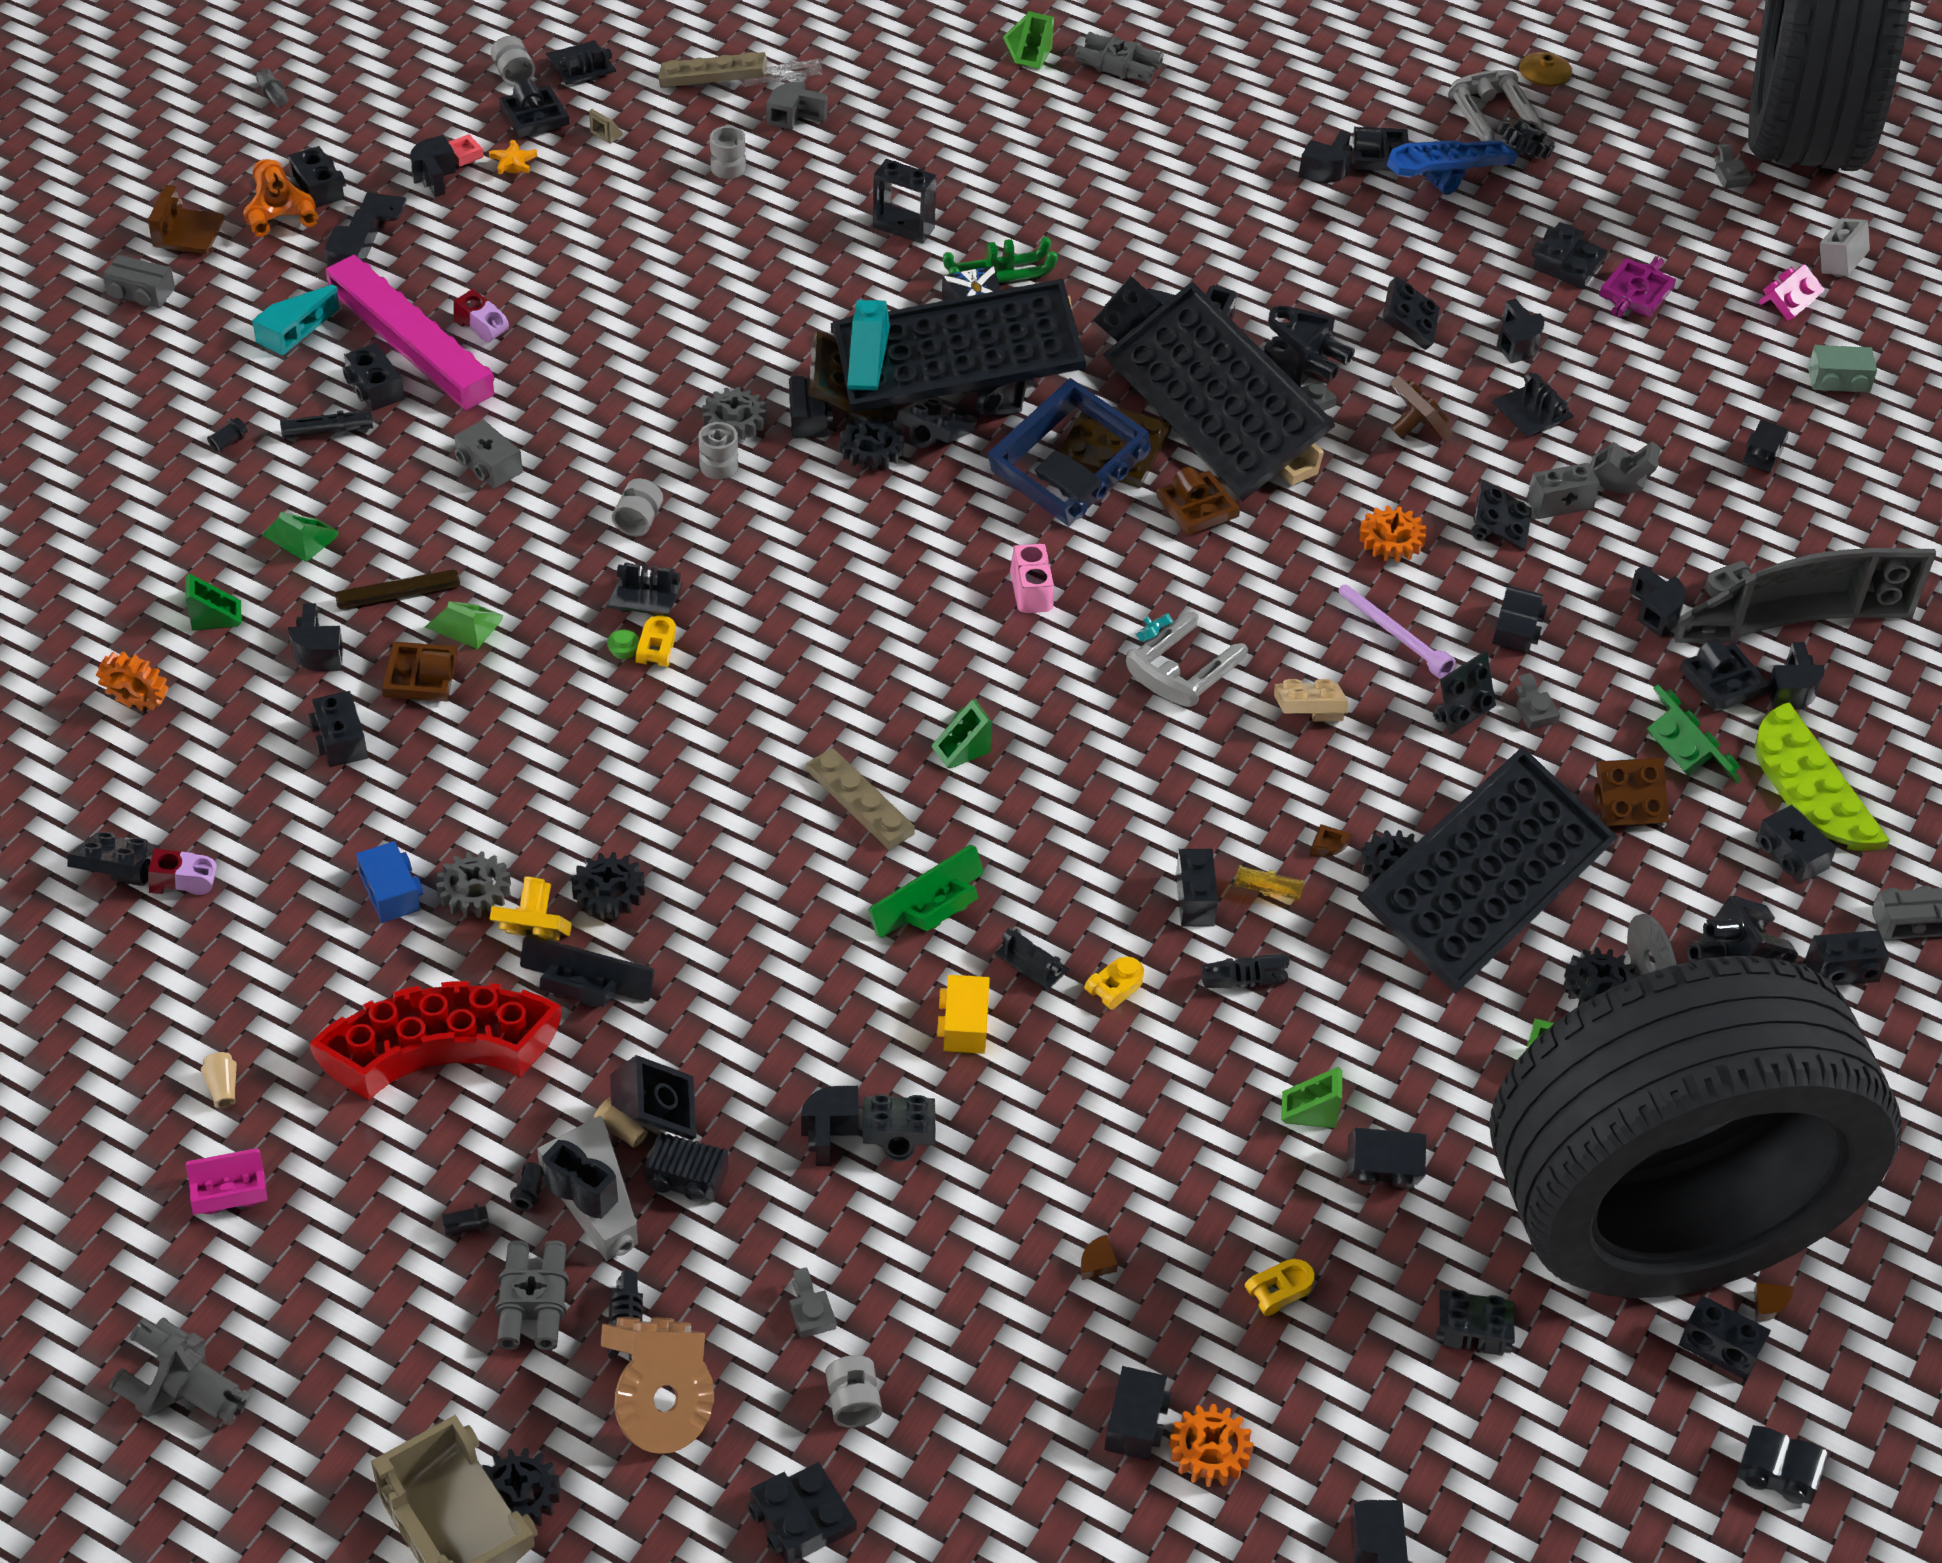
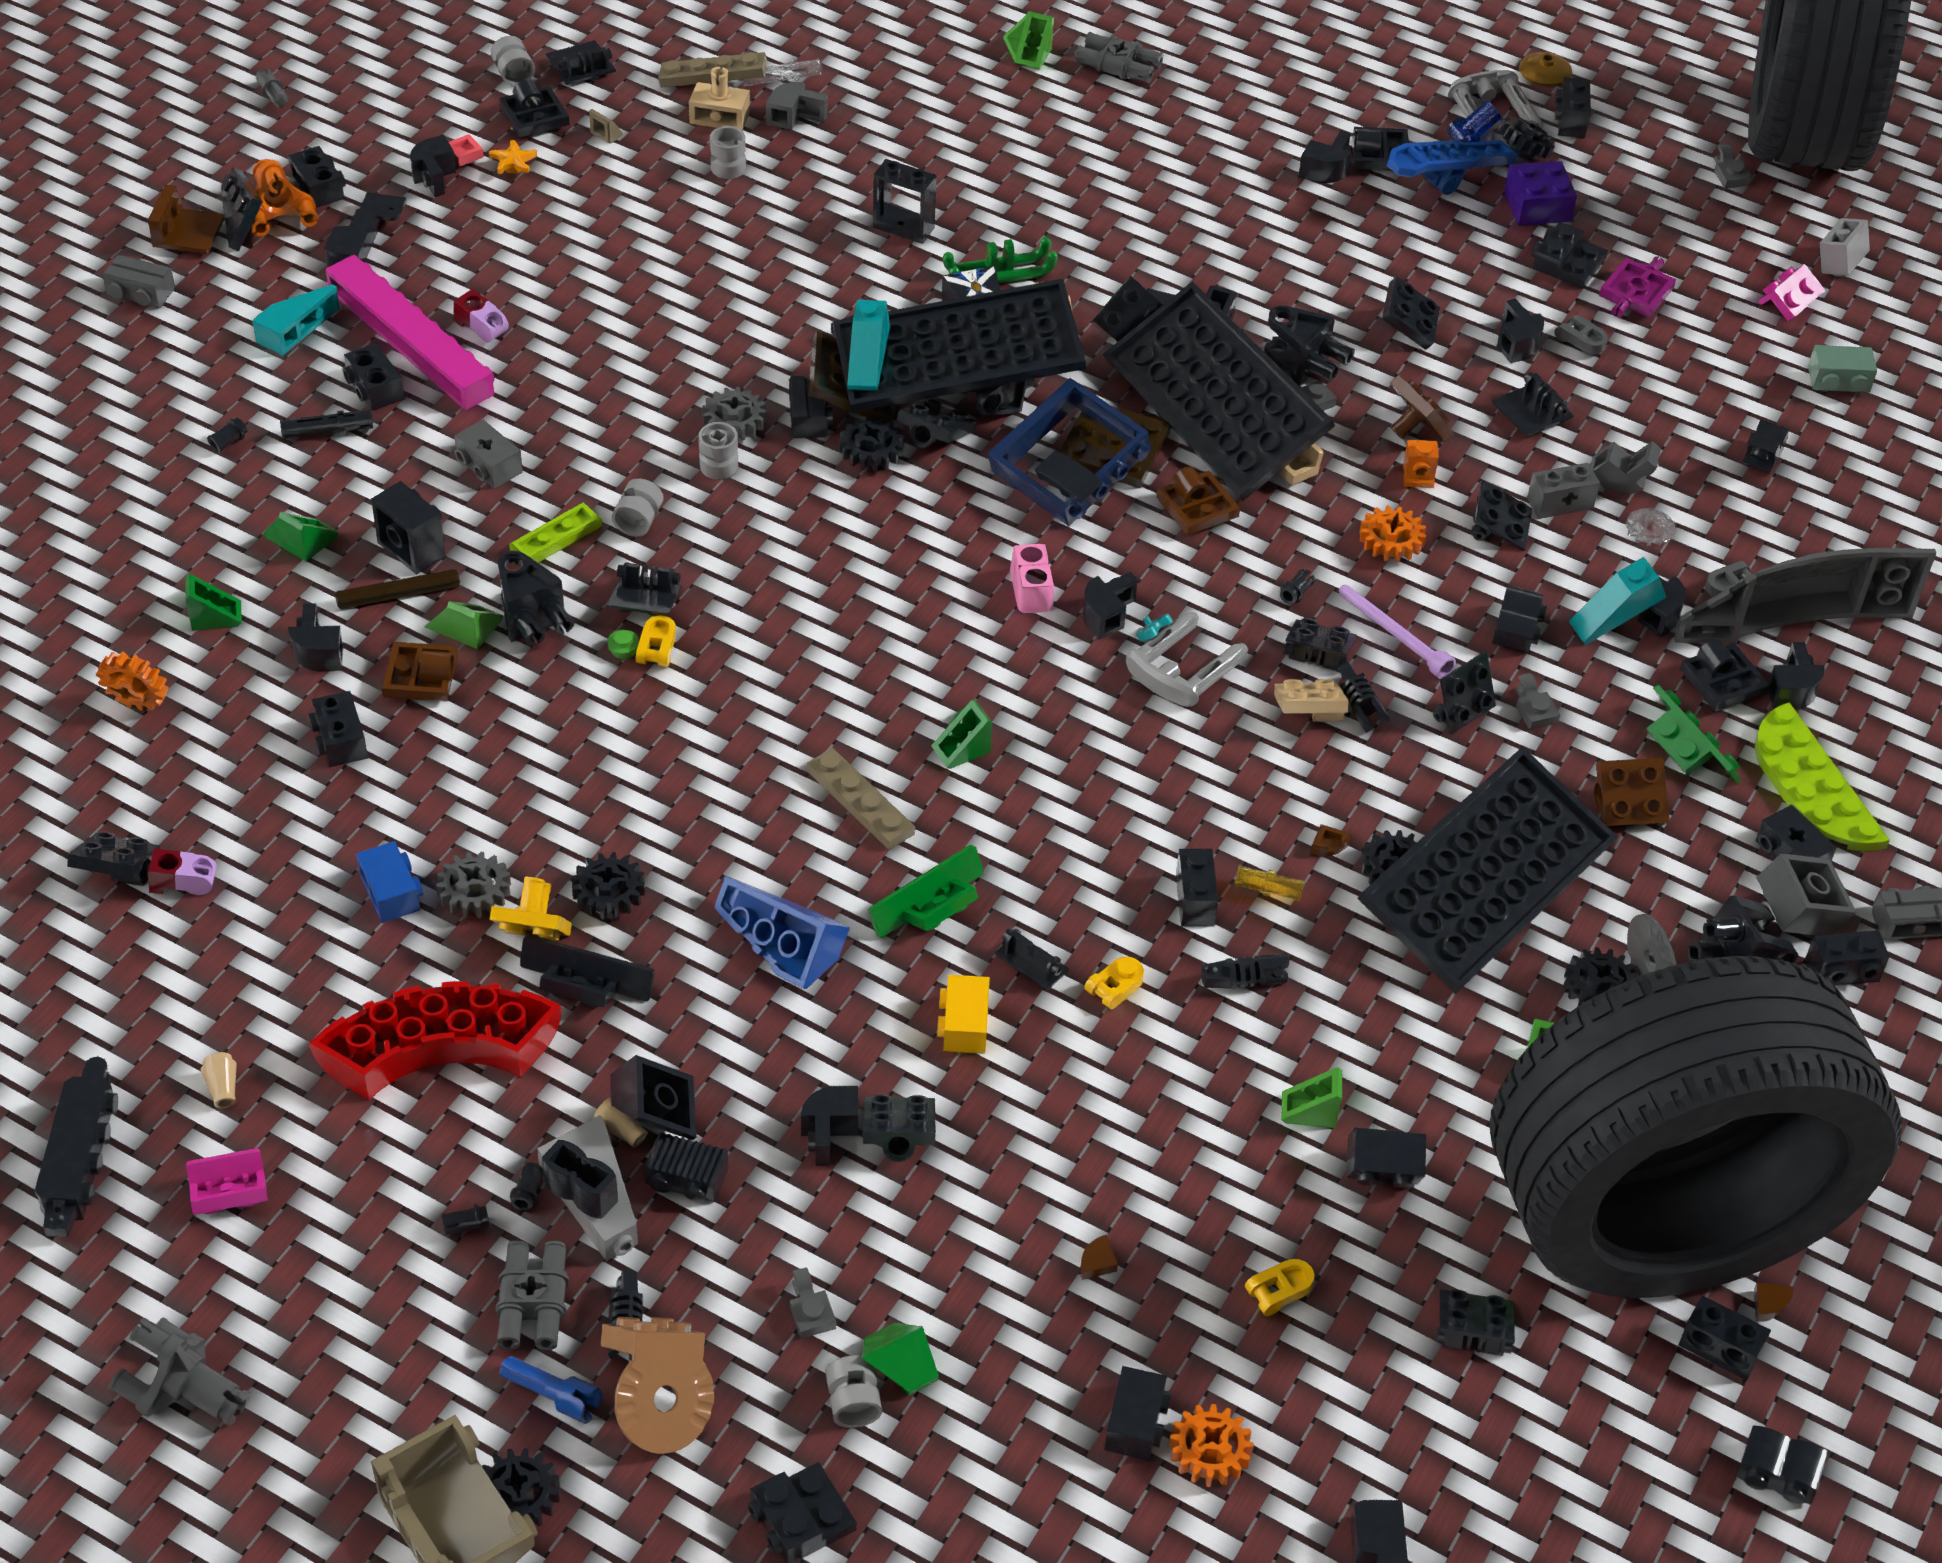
none -> black hinge [34,1056,118,1237]
none -> black wing [221,167,263,251]
none -> black brick [371,481,446,575]
none -> black piece [498,551,574,646]
none -> blue piece [499,1356,603,1424]
none -> lime tile [509,502,602,563]
none -> tan brick [689,67,750,131]
none -> blue wedge [714,876,850,989]
none -> green slope [862,1323,939,1396]
none -> black brick [1083,572,1138,640]
none -> black pin [1280,569,1315,604]
none -> black hinge [1283,618,1357,671]
none -> black hinge [1338,662,1390,733]
none -> orange brick [1403,440,1439,488]
none -> clear blue piece [1447,100,1503,143]
none -> dark purple brick [1504,161,1577,226]
none -> dark grey plate [1554,315,1608,355]
none -> black brick [1555,77,1591,138]
none -> teal slope [1569,557,1666,645]
none -> clear gear [1625,508,1675,546]
none -> dark grey brick [1756,853,1857,935]

